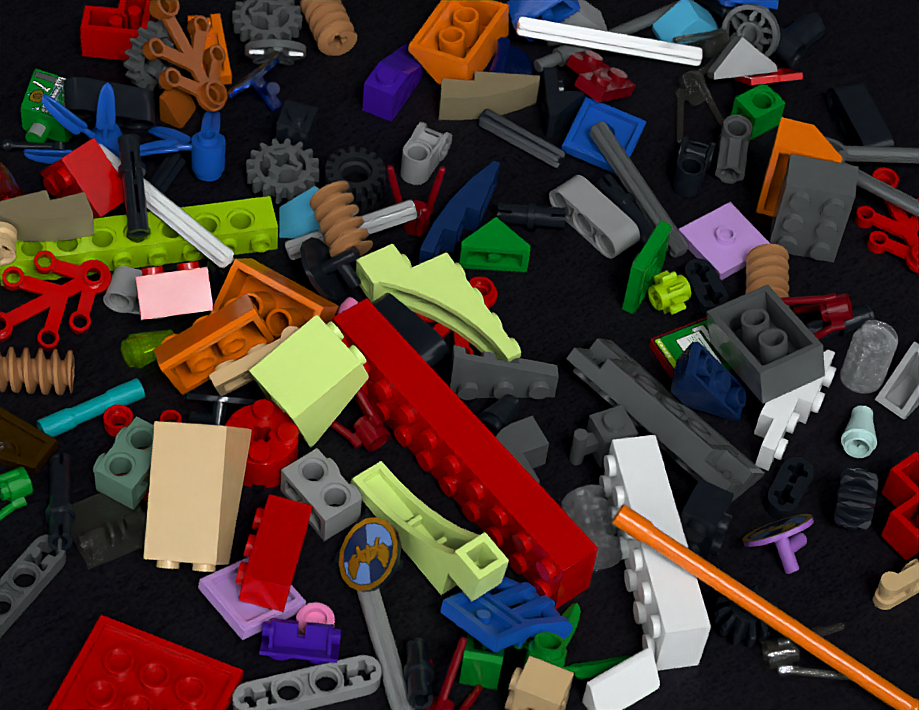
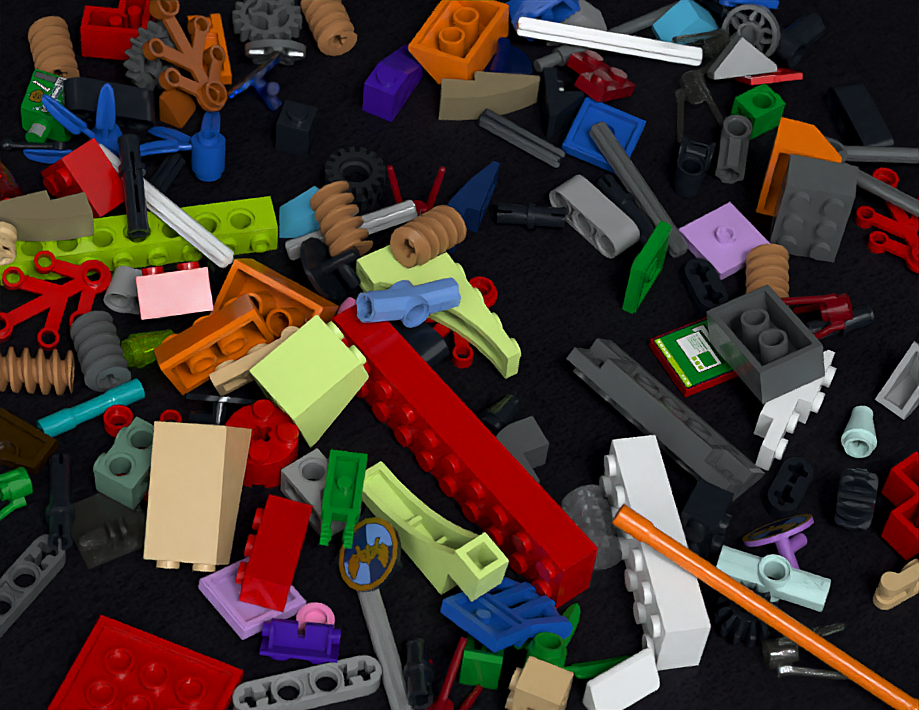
dark grey gear [246,138,320,204] -> none
dark red plant [330,387,391,452] -> none
light grey piece [400,122,452,185] -> none
dark grey wing [448,345,559,400] -> none
green slope [459,217,530,272] -> none
dark grey brick [569,405,638,468] -> none
lime gear [648,270,691,315] -> none
dark blue slope [670,342,747,421] -> none
clear piece [840,320,898,394] -> none
none -> medium nougat piece [27,16,79,79]
none -> dark grey piece [70,310,131,392]
none -> green hinge [320,450,368,549]
none -> medium blue piece [355,277,461,328]
none -> medium nougat piece [390,205,467,269]
none -> light aqua piece [716,545,831,612]

